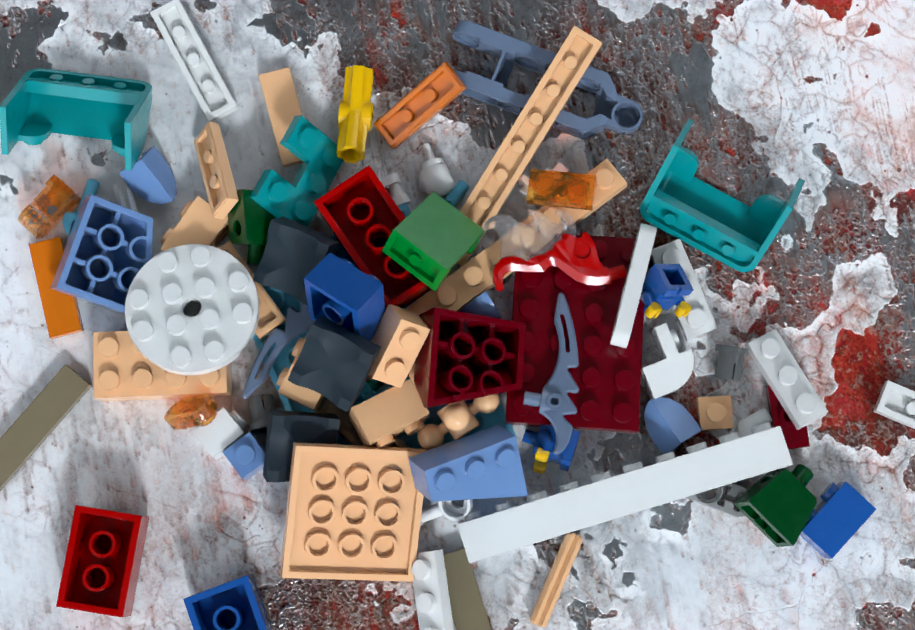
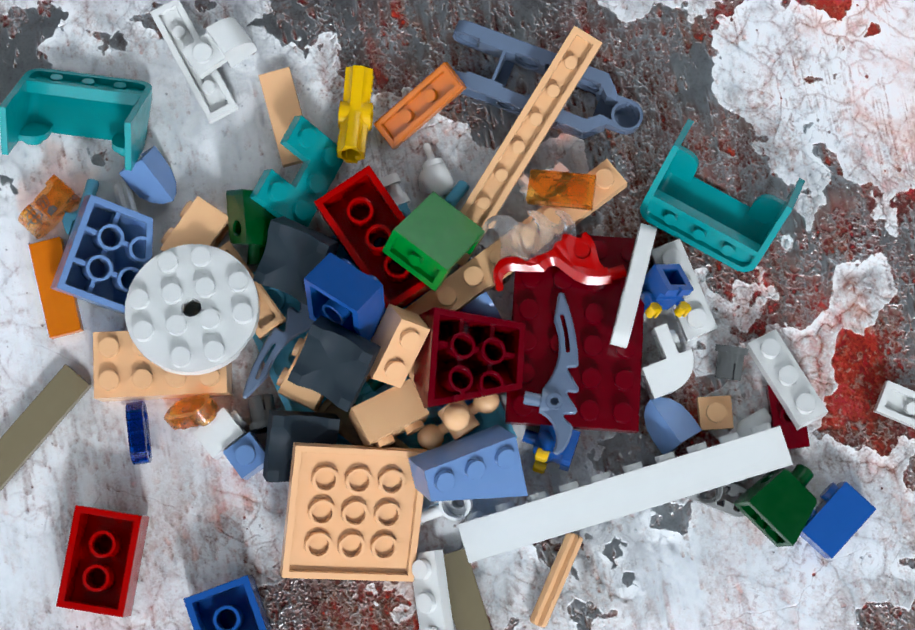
light nougat tile [194,122,239,220] -> none
none -> clear blue beam [125,401,152,465]
none -> white brick [181,17,257,79]

